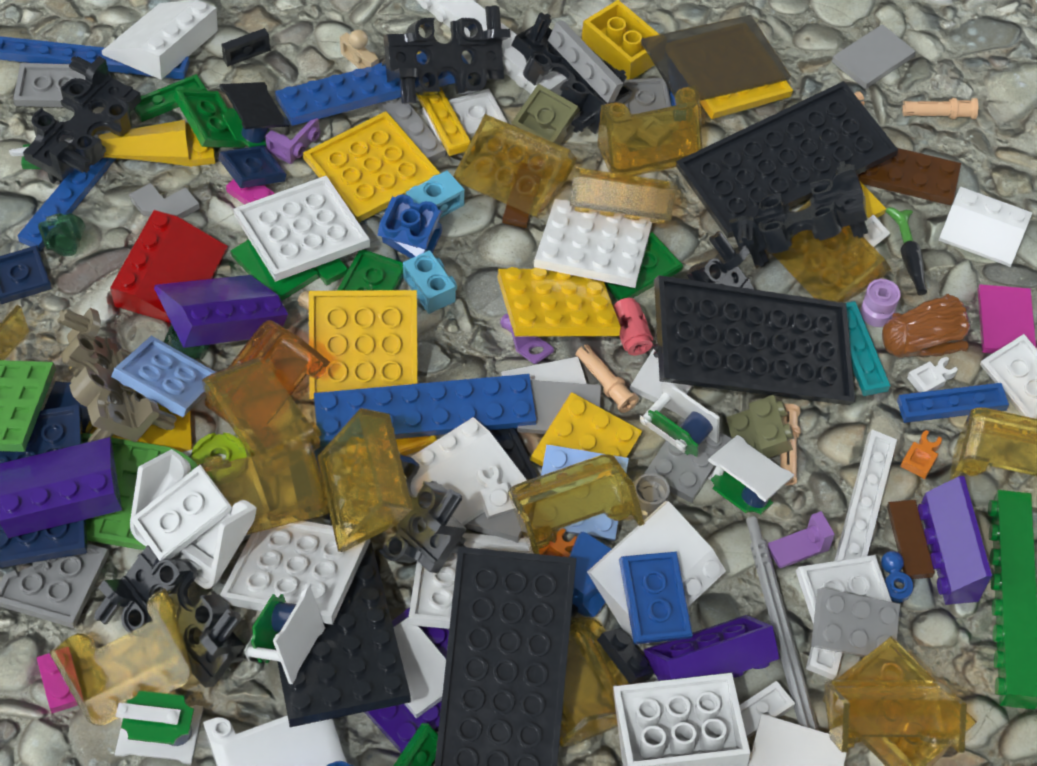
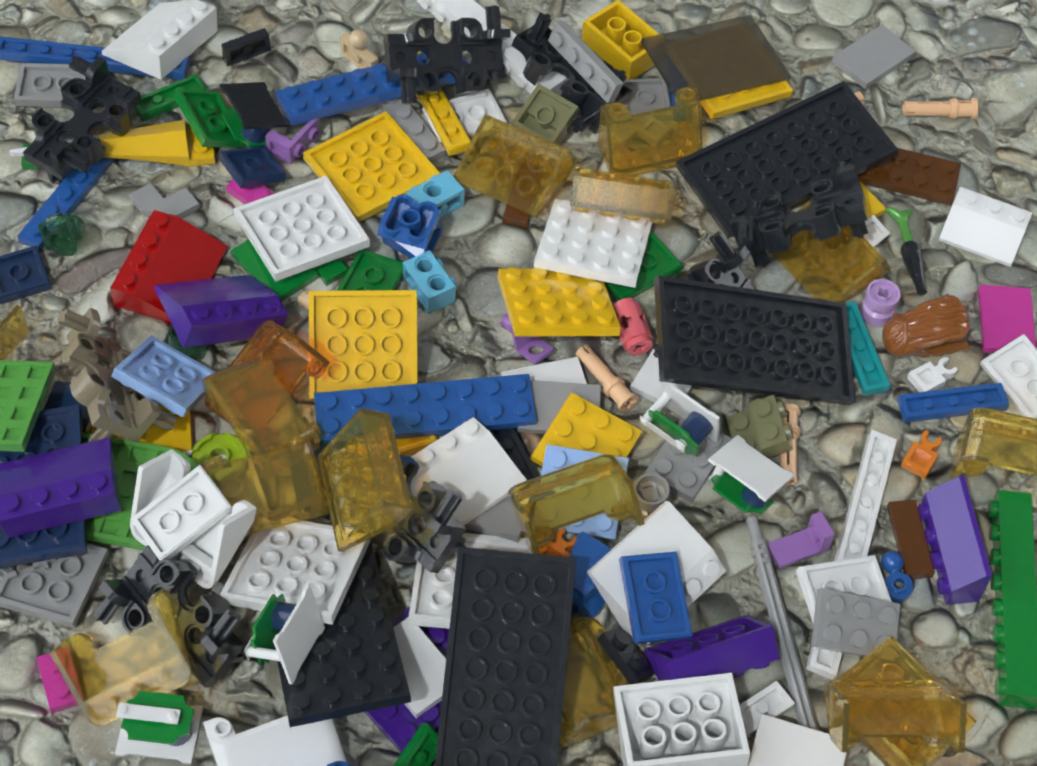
white plate [476,465,515,519] -> none

